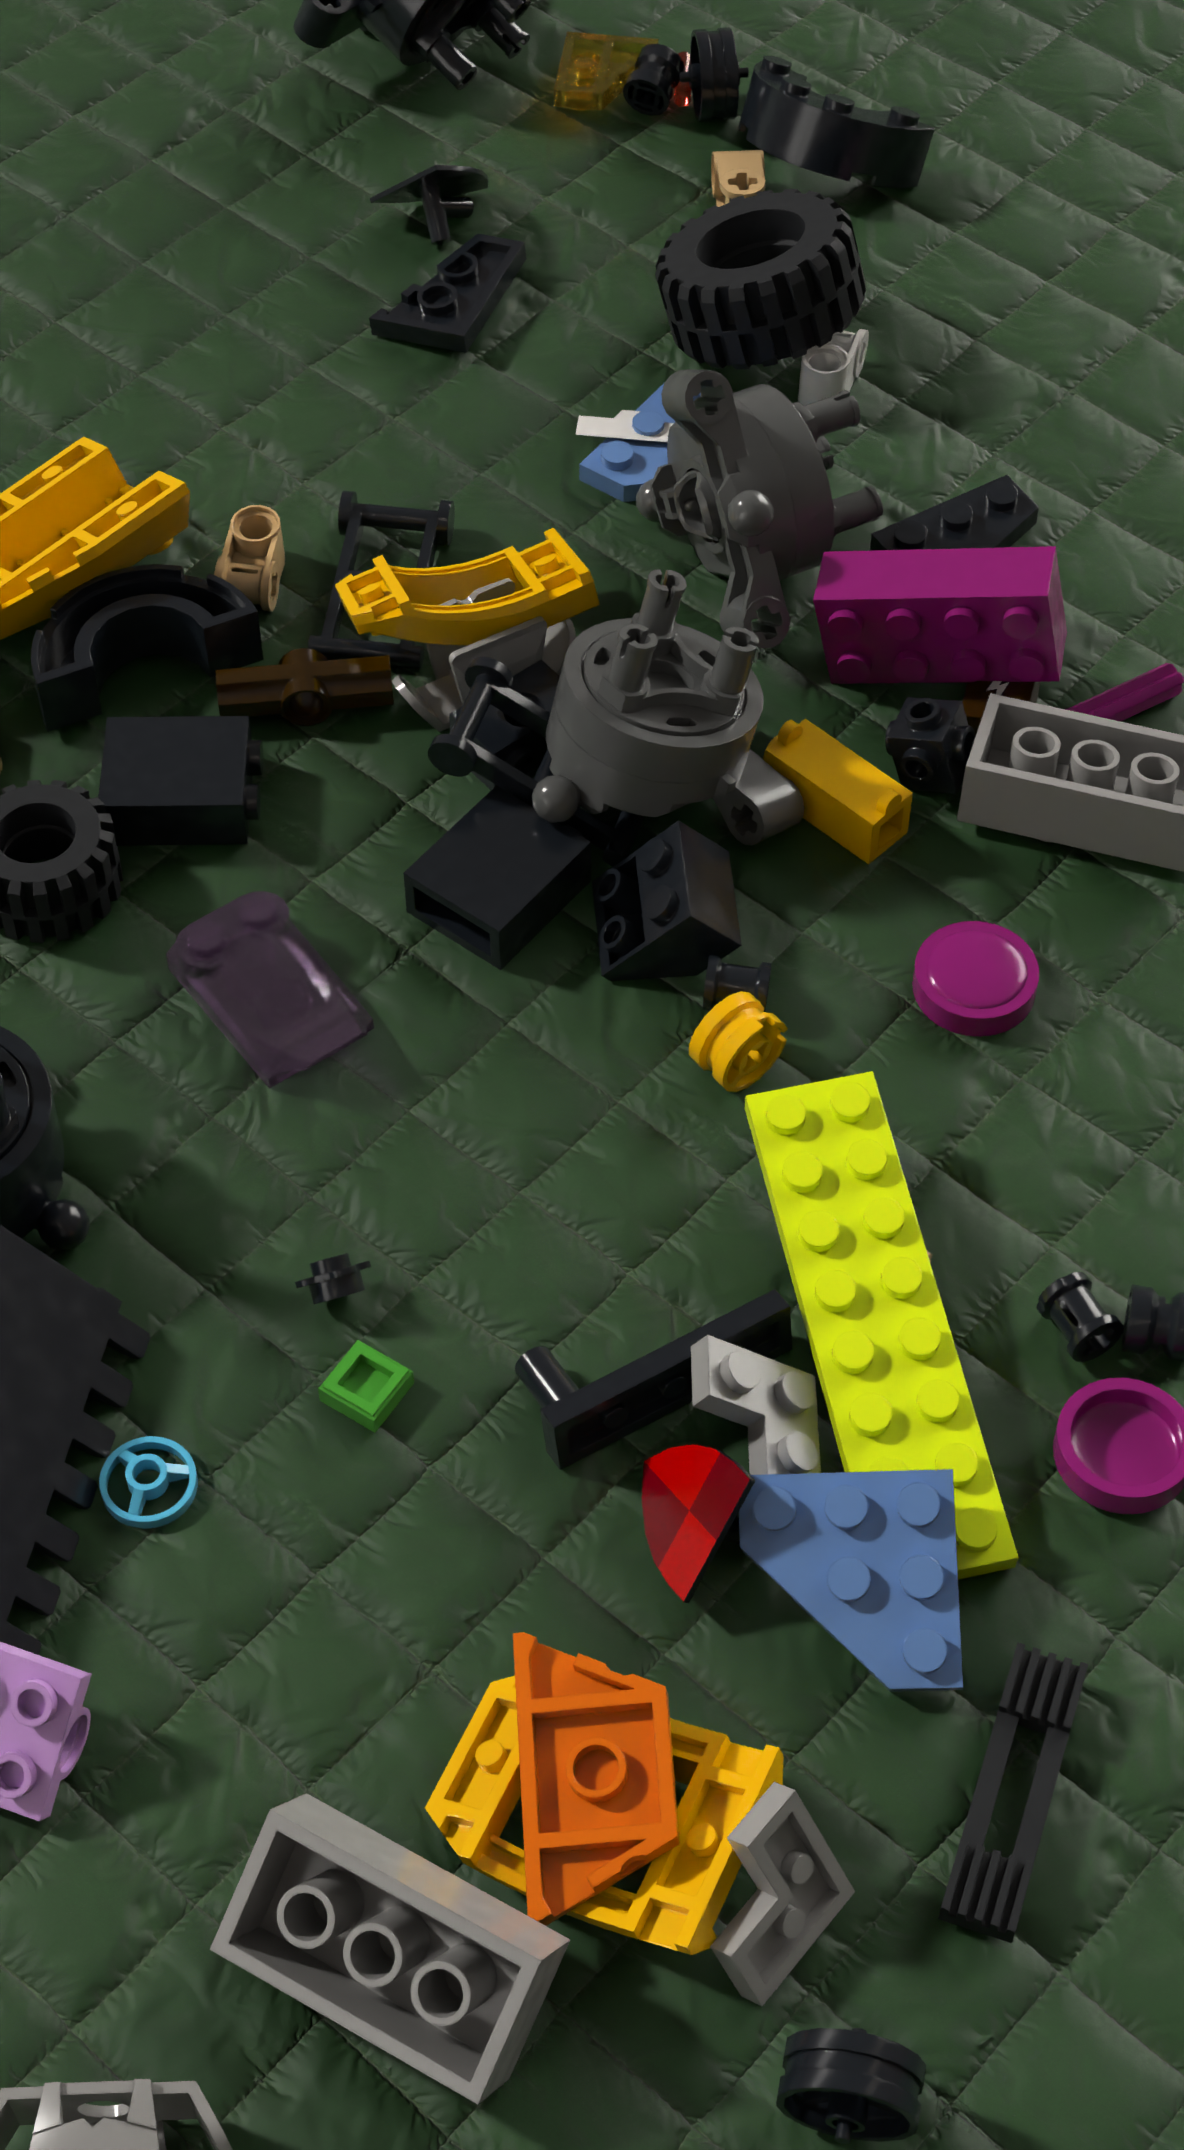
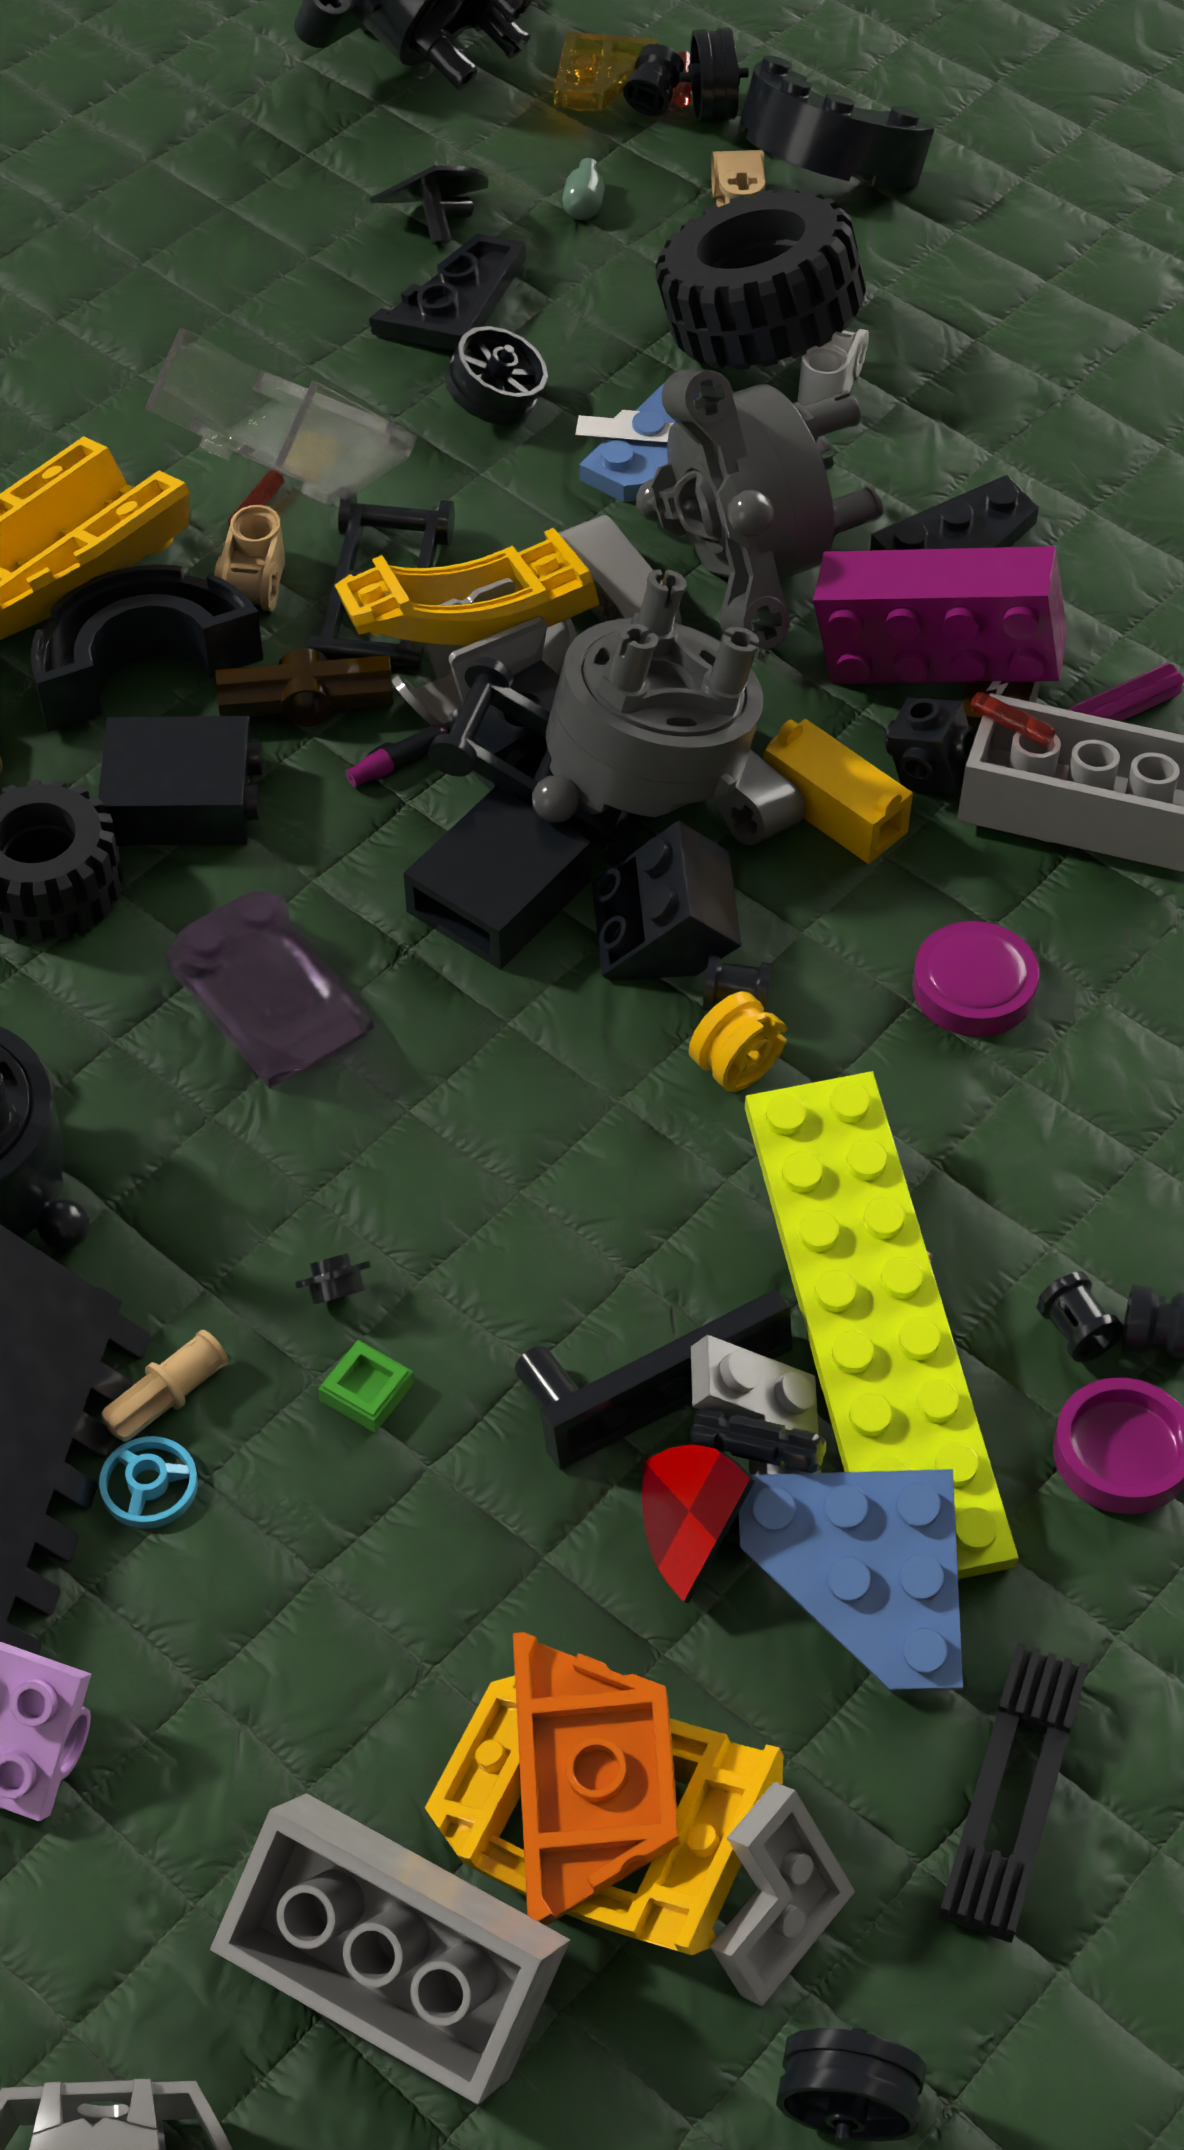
none -> tan axle [101,1330,229,1442]
none -> clear windscreen [144,327,418,506]
none -> clear red piece [228,470,284,527]
none -> piece [346,725,449,787]
none -> black wheel [445,326,548,425]
none -> light grey beam [559,515,681,625]
none -> sand green cylinder [562,158,605,221]
none -> black axle [690,1408,826,1473]
none -> clear red piece [971,692,1055,746]

